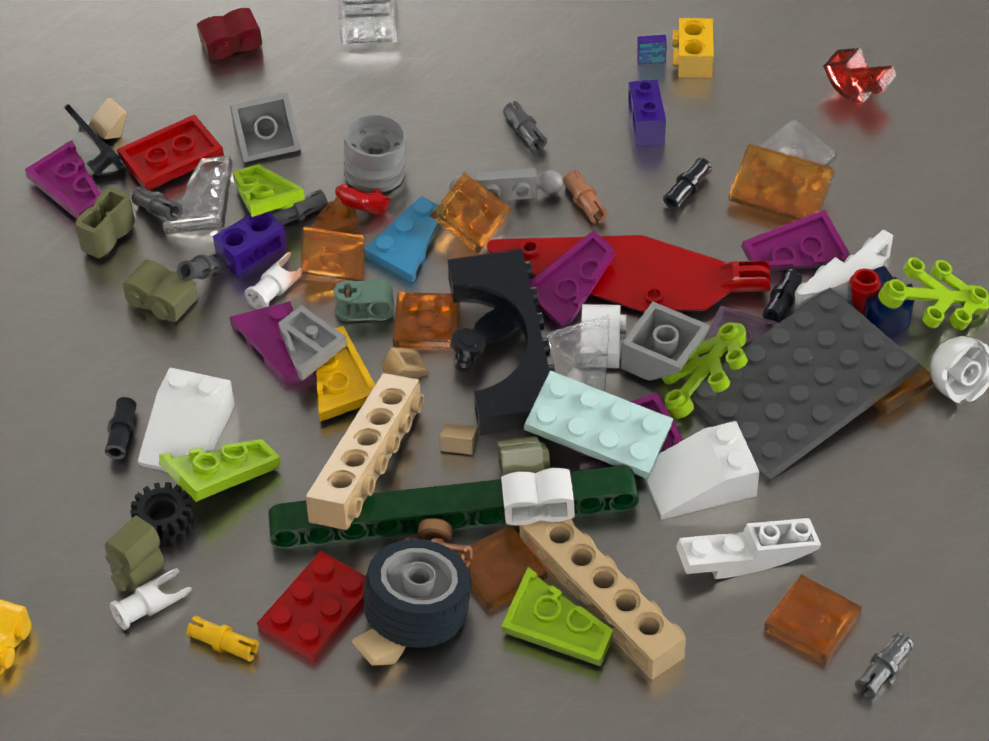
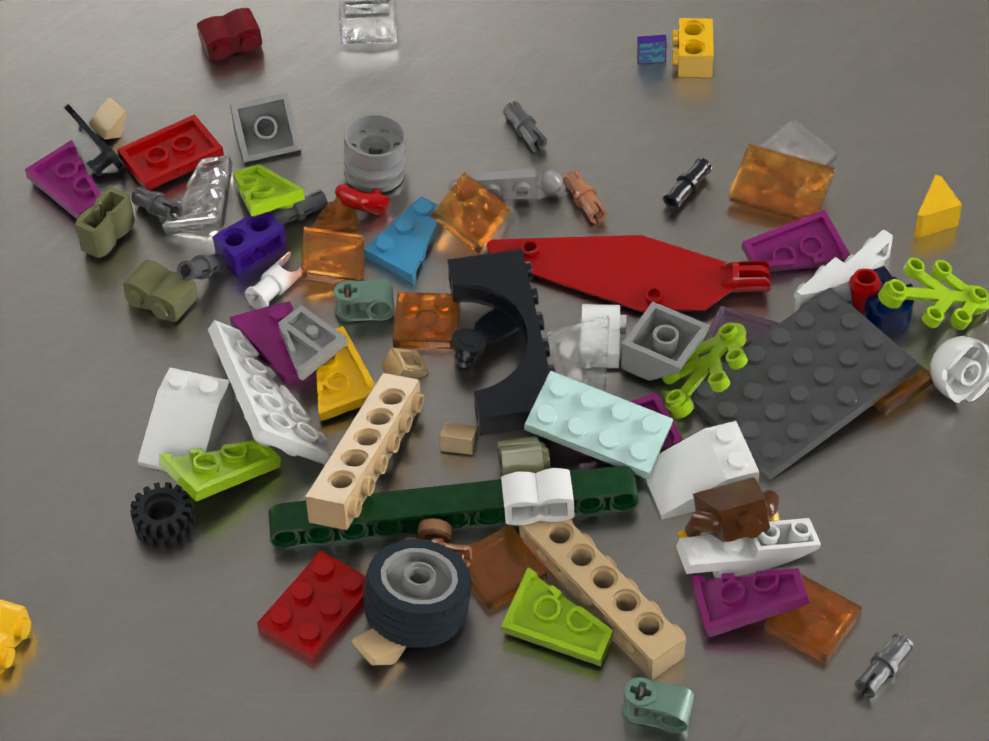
black pin [105,397,137,459] -> none
olive brick [105,515,165,594] -> none
white piece [109,568,192,630] -> none
yellow pin [186,616,259,662] -> none
magenta wing [530,230,615,333] -> none
dark purple brick [628,79,666,148] -> none
black pin [762,269,802,324] -> none
clear red brick [823,48,897,103] -> none
none -> white wing [208,320,334,465]
none -> sand green piece [622,677,695,733]
none -> reddish brown torso [677,477,780,542]
none -> magenta wing [691,568,810,638]
none -> yellow slope [914,174,962,238]

